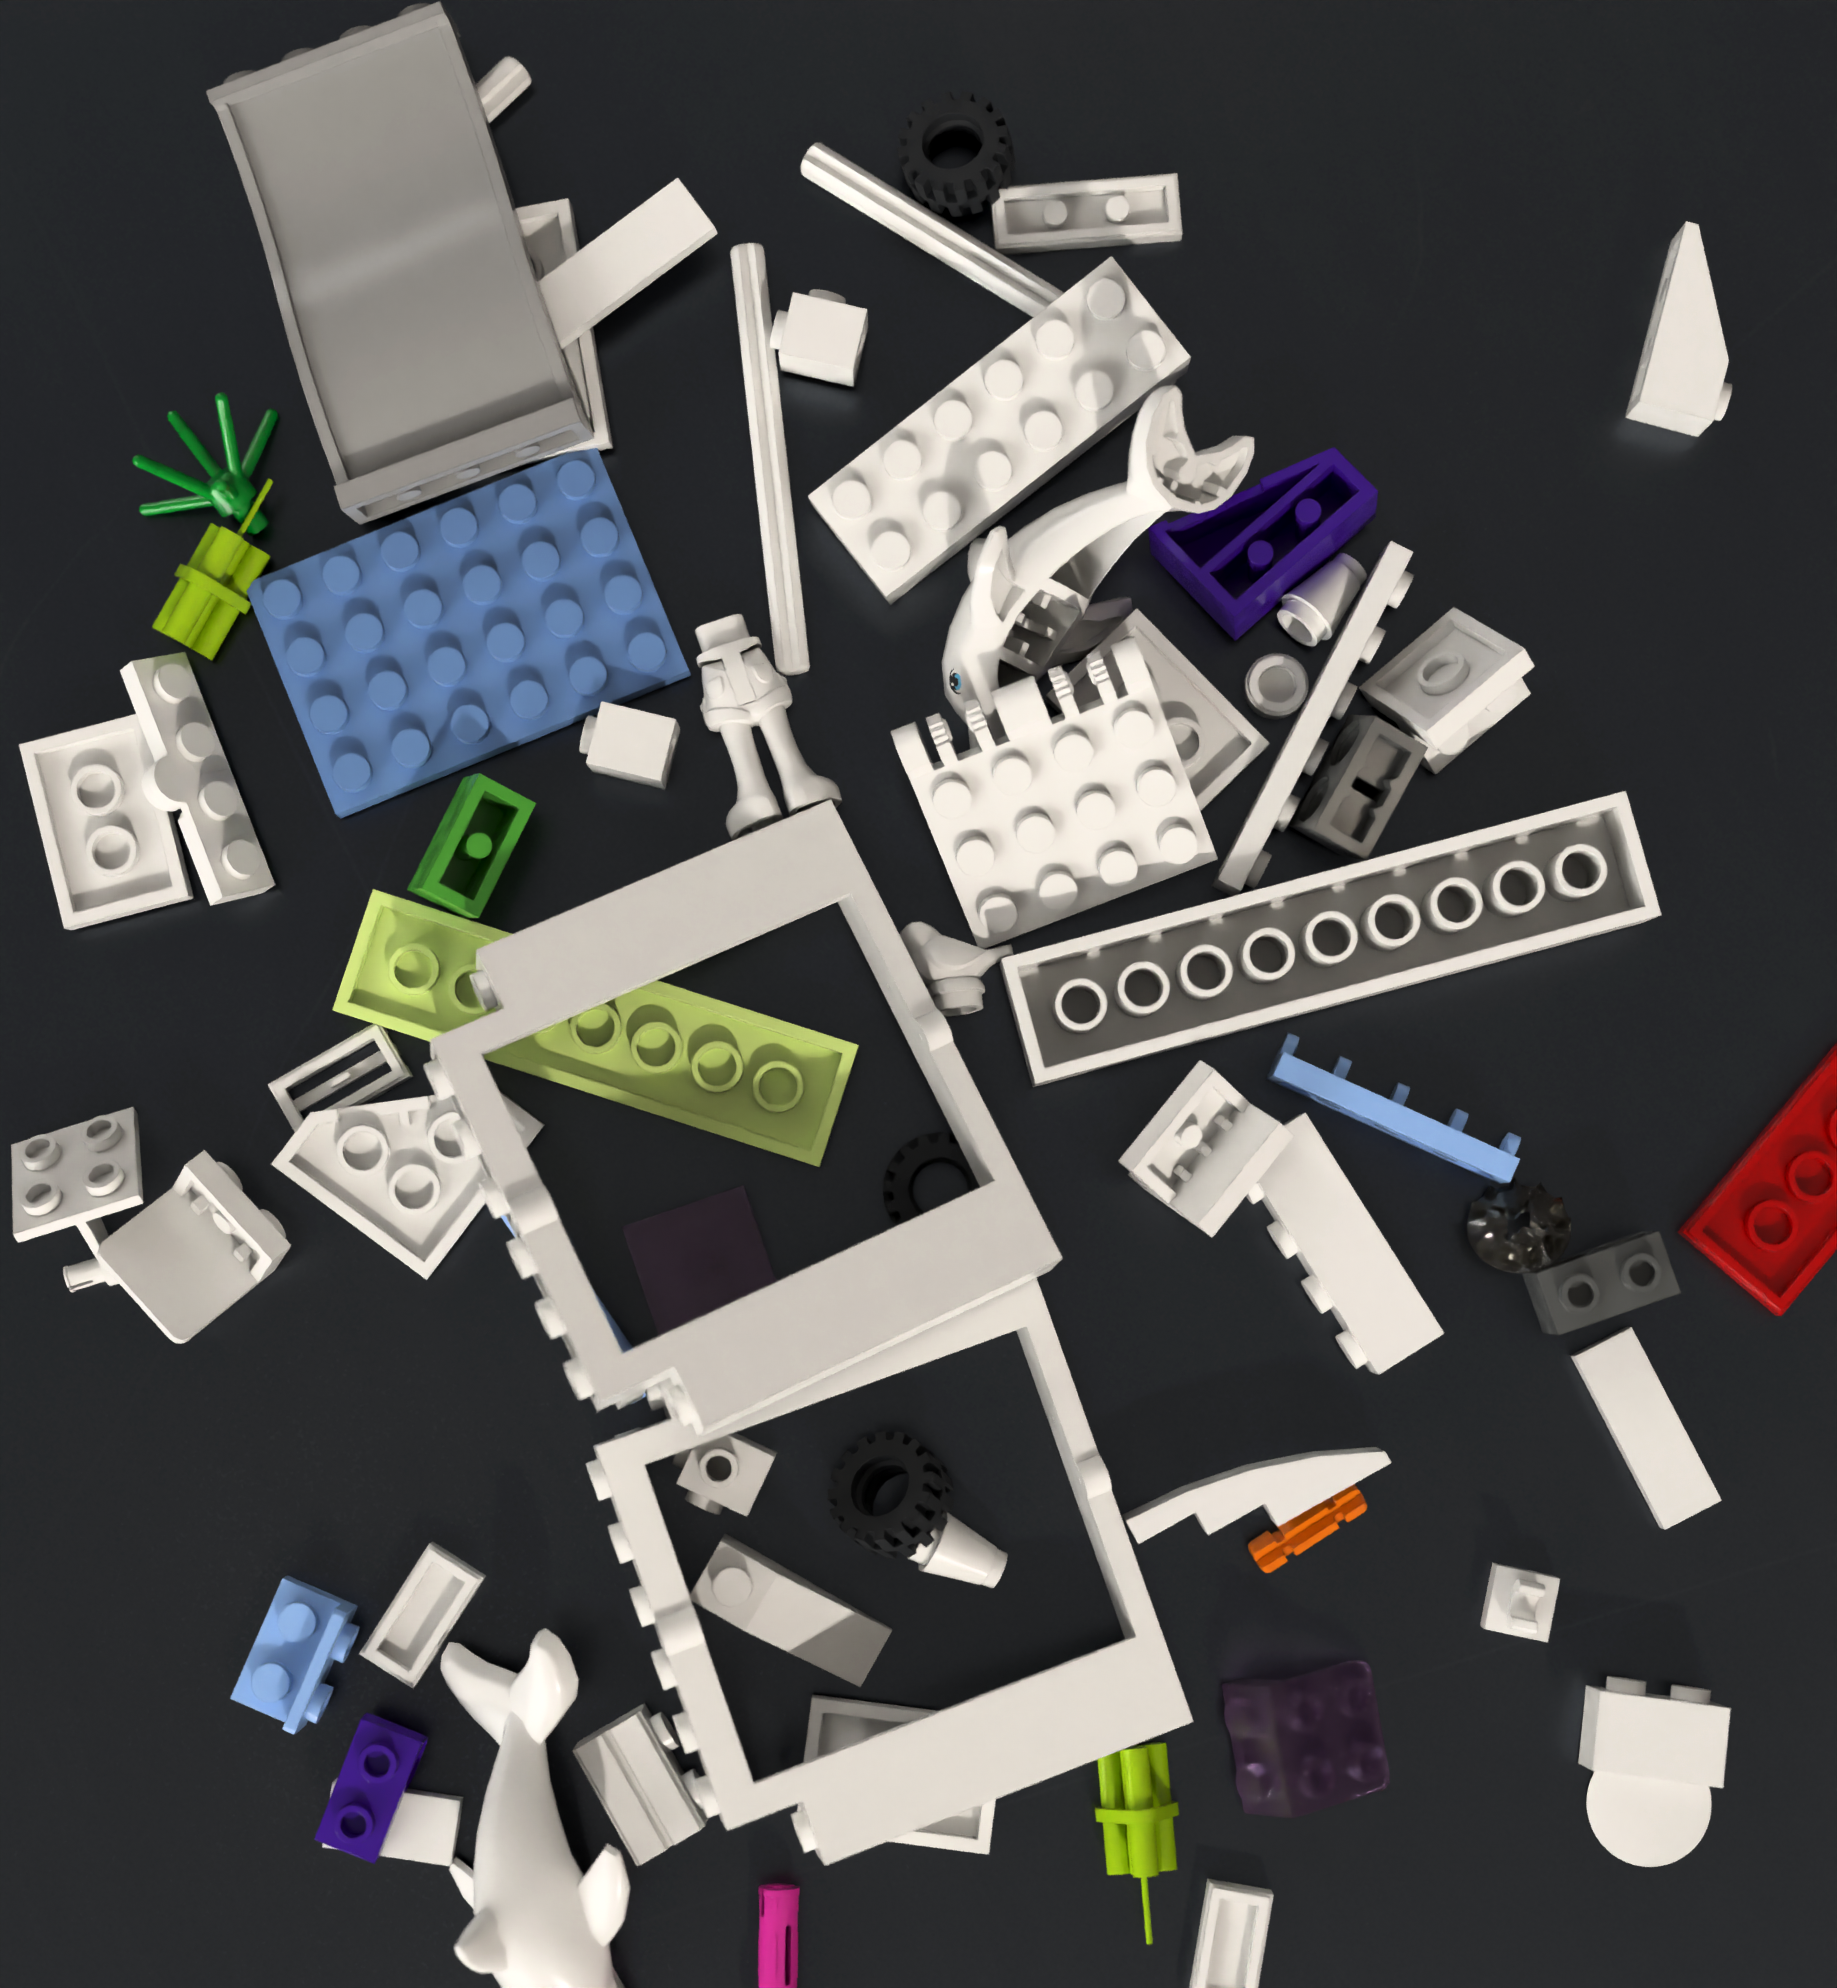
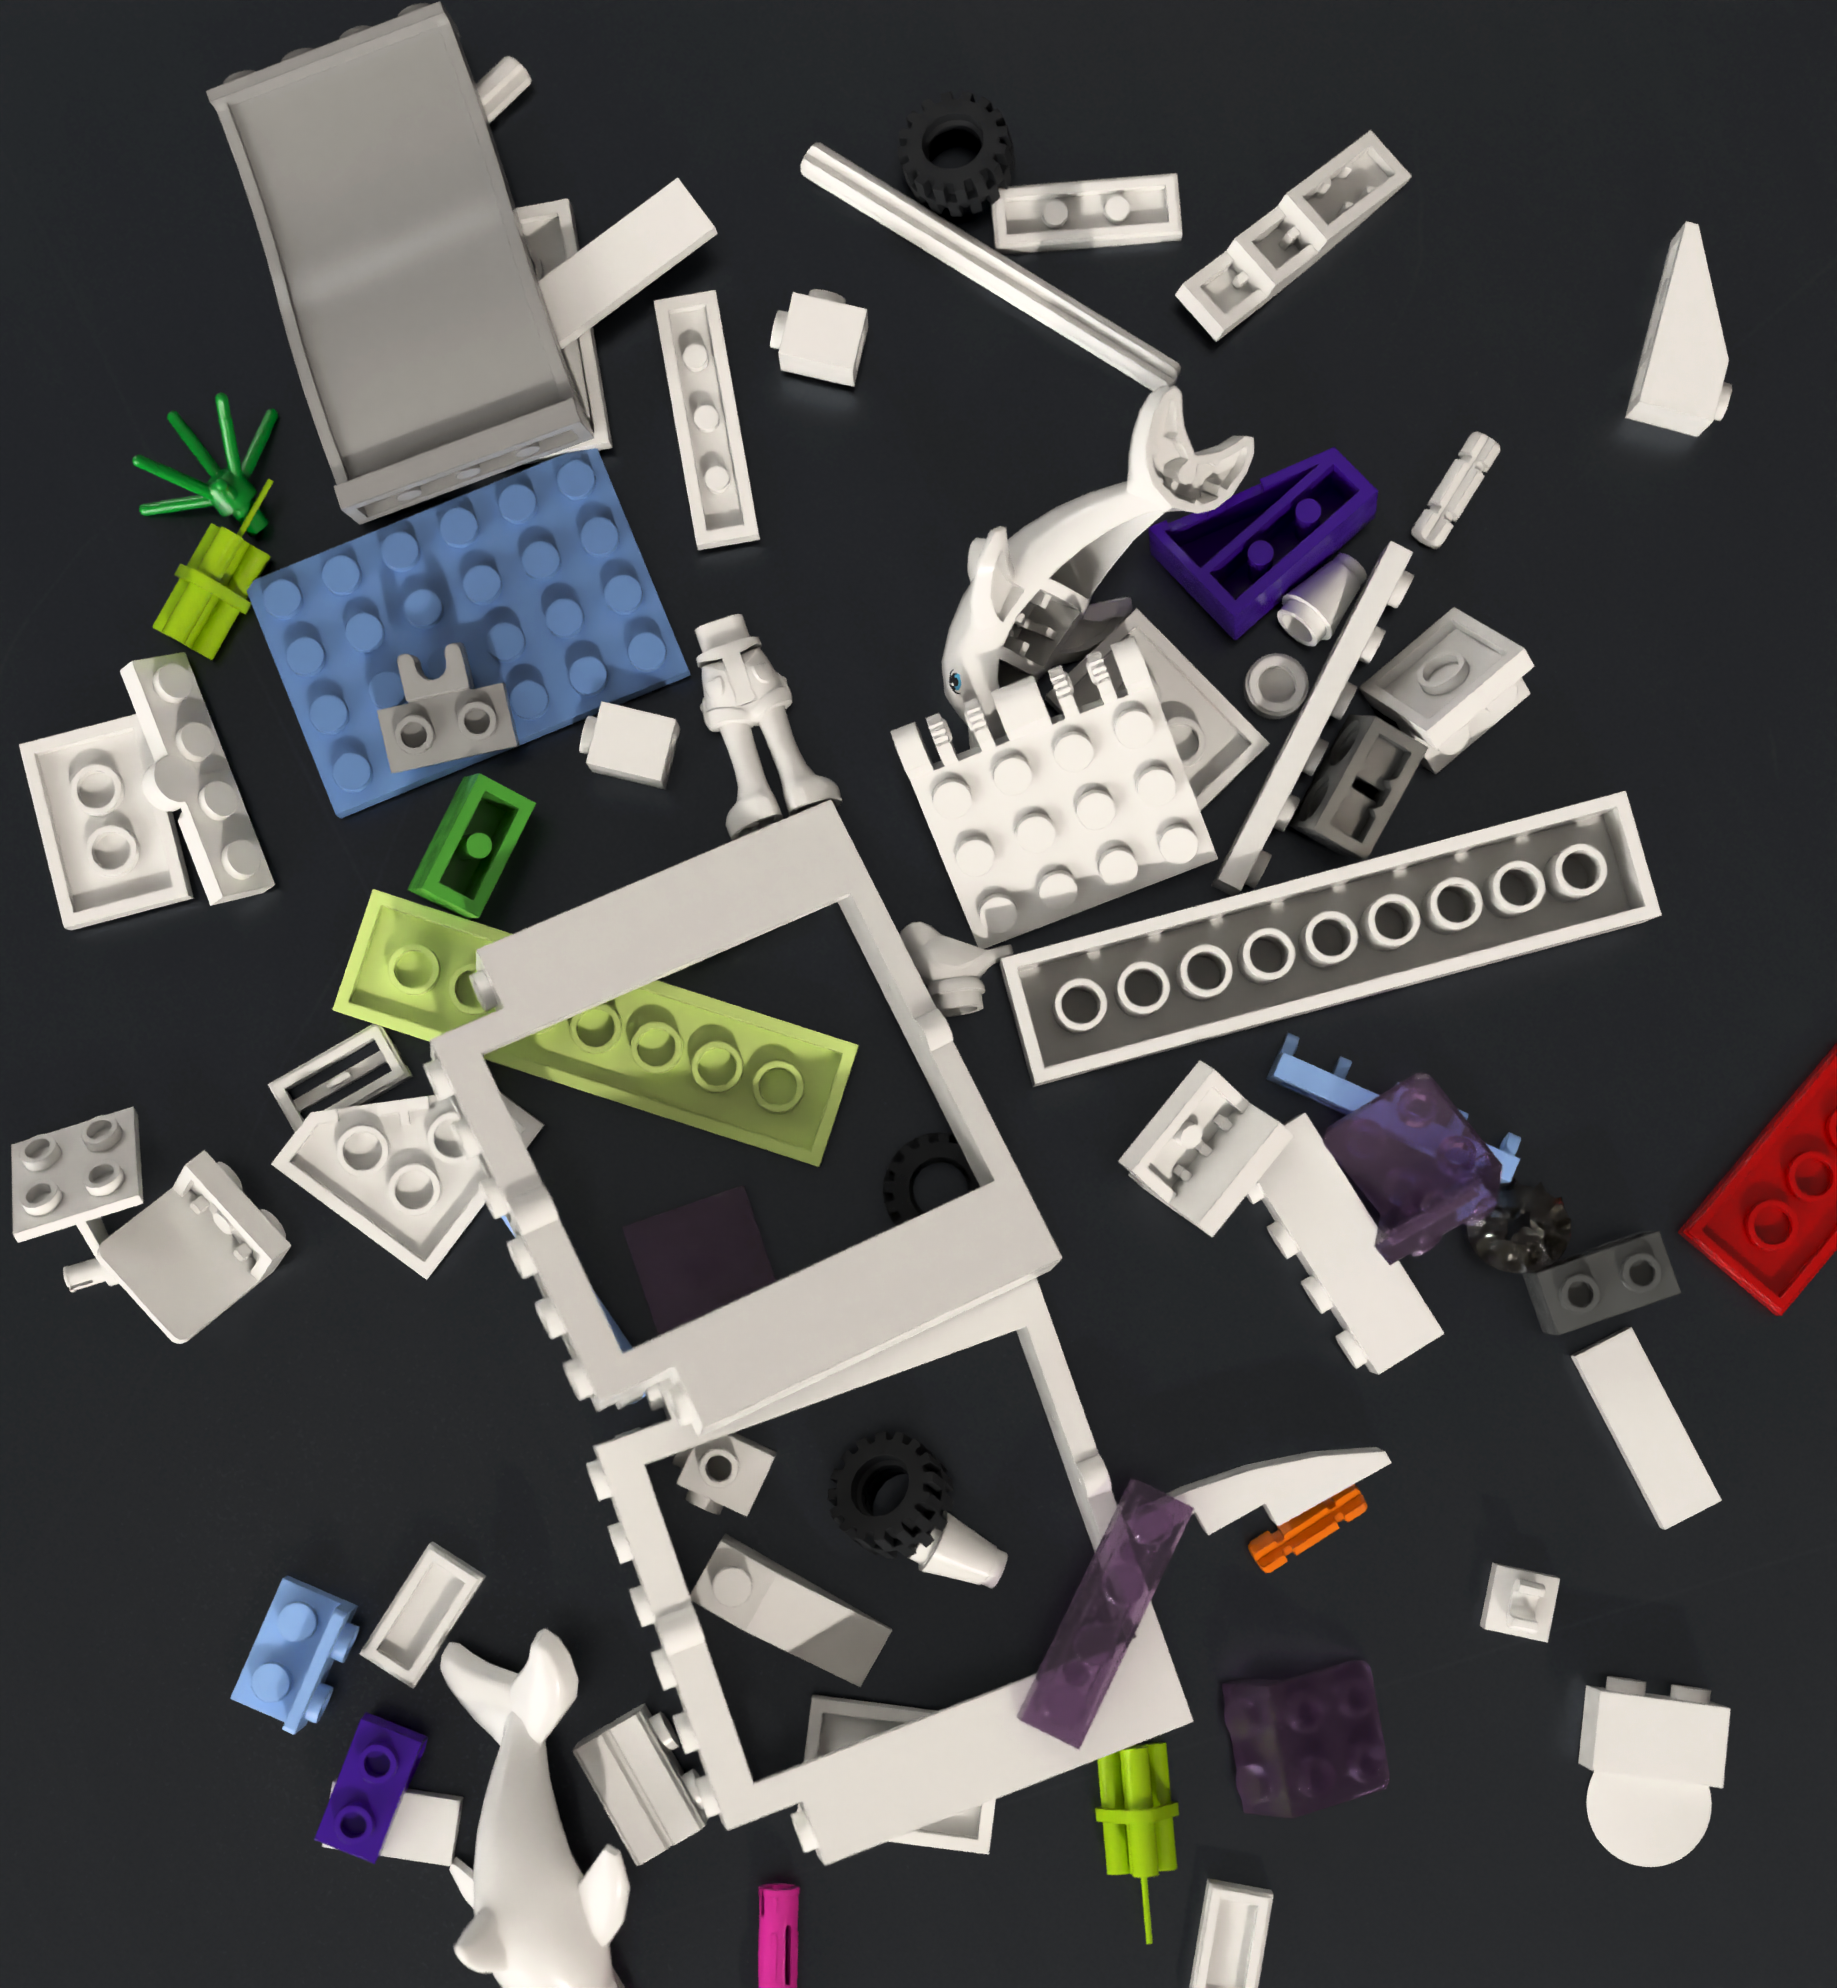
white axle [730,243,810,675] -> none
white brick [808,256,1191,605] -> none
none -> light grey plate [377,642,520,773]
none -> white plate [654,290,760,550]
none -> clear purple plate [1016,1477,1194,1750]
none -> white slope [1175,130,1412,342]
none -> clear purple bracket [1323,1073,1503,1265]
none -> white axle [1411,431,1500,549]

